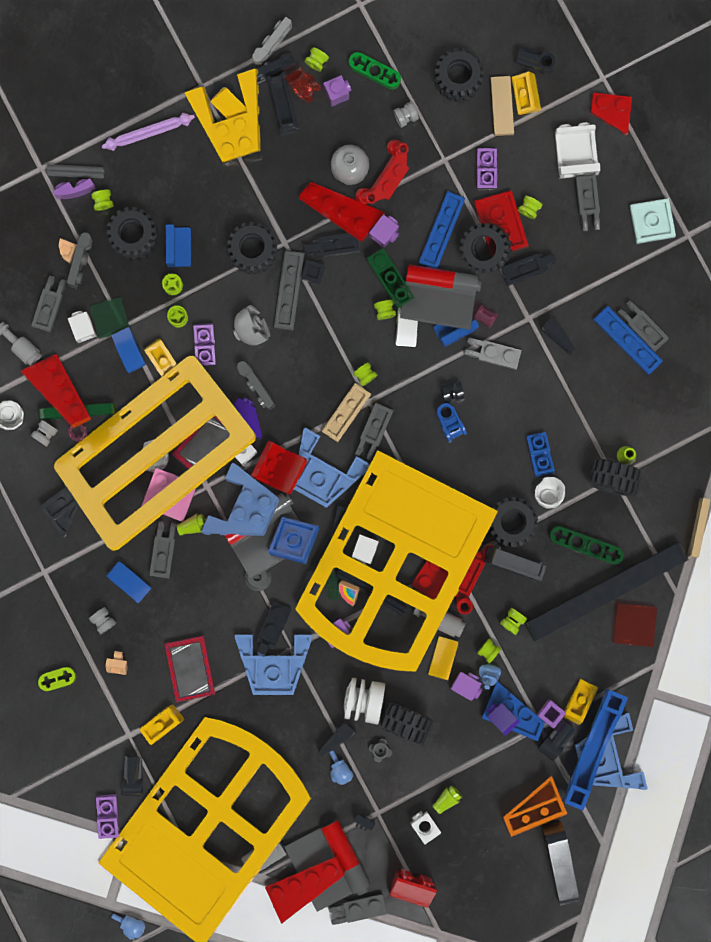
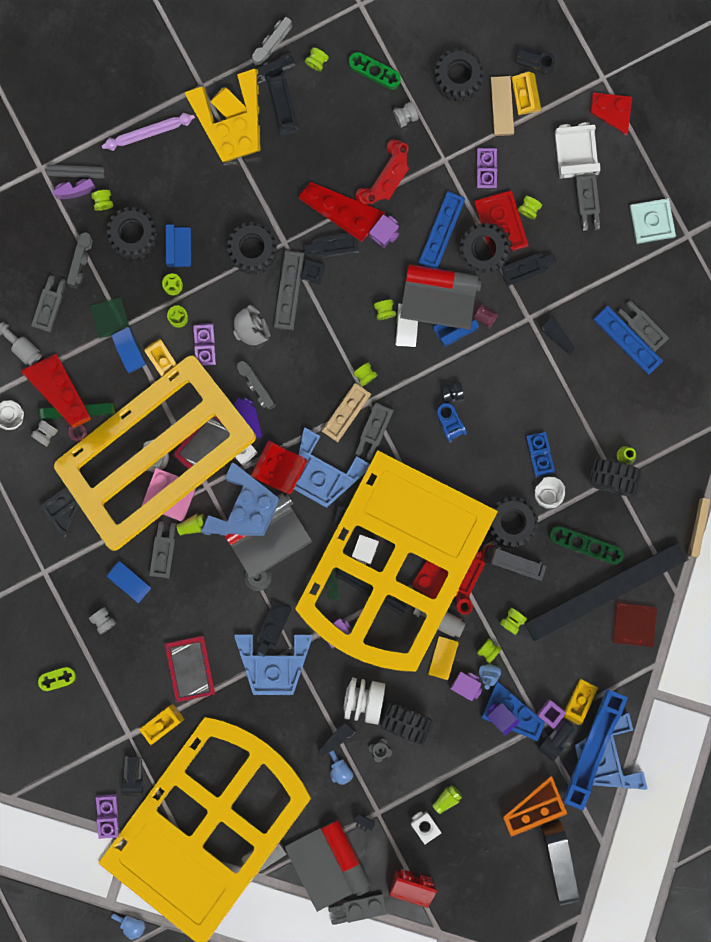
light nougat tile [59,238,77,264] -> none
white brick [68,311,97,343] -> none
light nougat tile [106,651,128,675] -> none
red wing [265,855,346,924] -> none
blue tile [268,517,320,564] -> none
clear red piece [285,67,321,102] -> none
medium lavender brick [324,75,351,107] -> none
light grey cylinder [331,145,369,185] -> none
tile [339,580,360,606] -> none
dark green slope [367,248,415,308] -> none
light grey hinge [464,338,522,370] -> none

